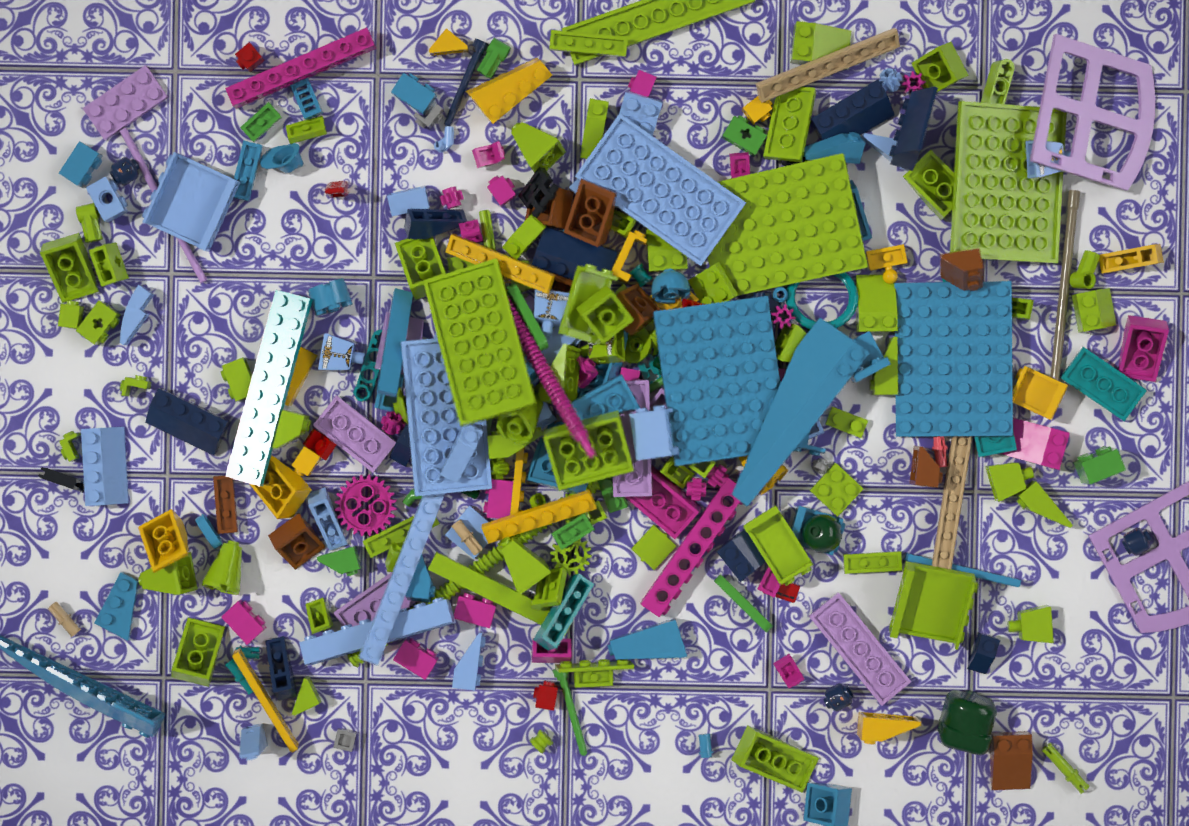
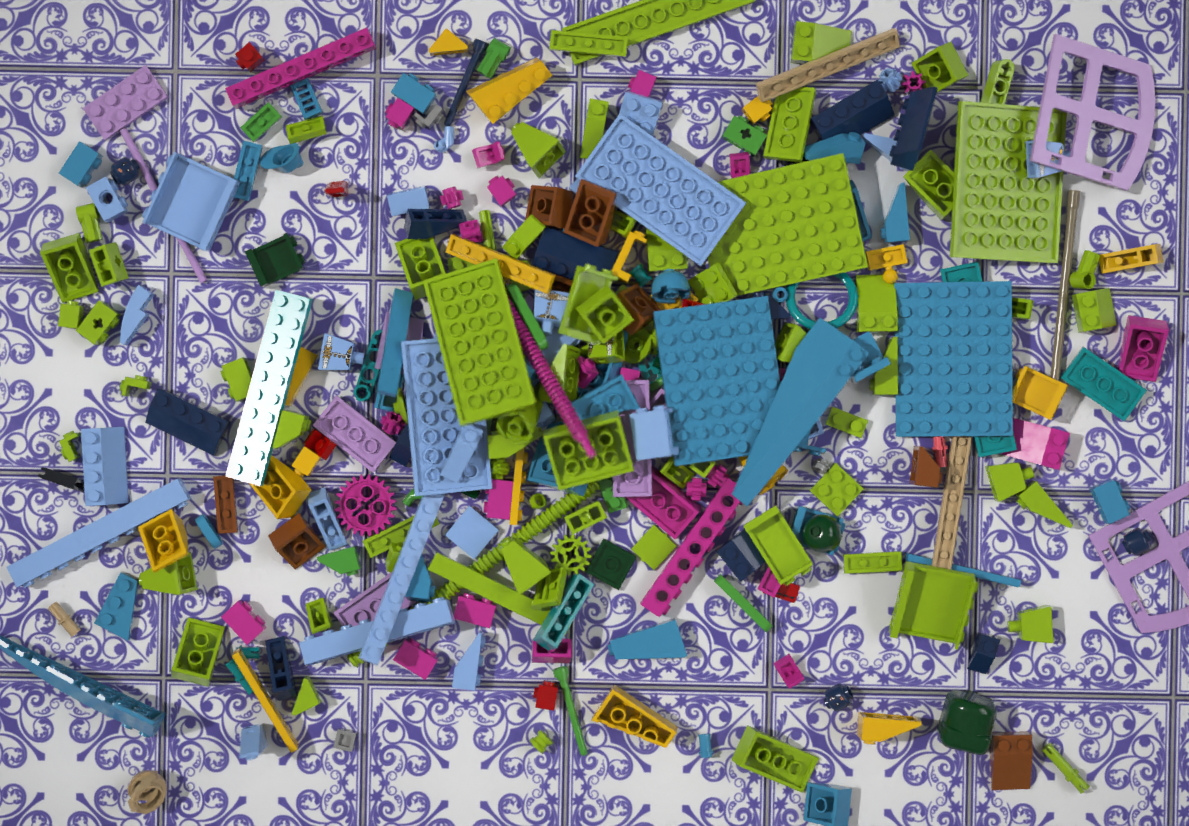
lime cone [202,540,242,595] -> none
dark azure brick [308,278,353,316] -> none
tan axle [451,519,483,555] -> none
yellow plate [481,489,597,544] -> none
black plate [518,167,559,218] -> none
bright green plate [551,513,595,550] -> none
lime bracket [555,659,634,688] -> none
dark pink gear [771,304,795,328] -> none
lavender plate [809,592,911,706] -> none
dark orange slope [940,248,984,291] -> none
bright green brick [1073,446,1126,484] -> none
none -> light blue brick [6,478,192,588]
none -> tan helmet [128,770,167,814]
none -> dark green panel [245,233,306,288]
none -> dark pink brick [385,98,415,129]
none -> dark green tile [585,538,637,590]
none -> yellow wedge [592,684,678,748]
none -> dark azure slope [880,183,910,244]
none -> dark azure brick [1089,479,1130,524]

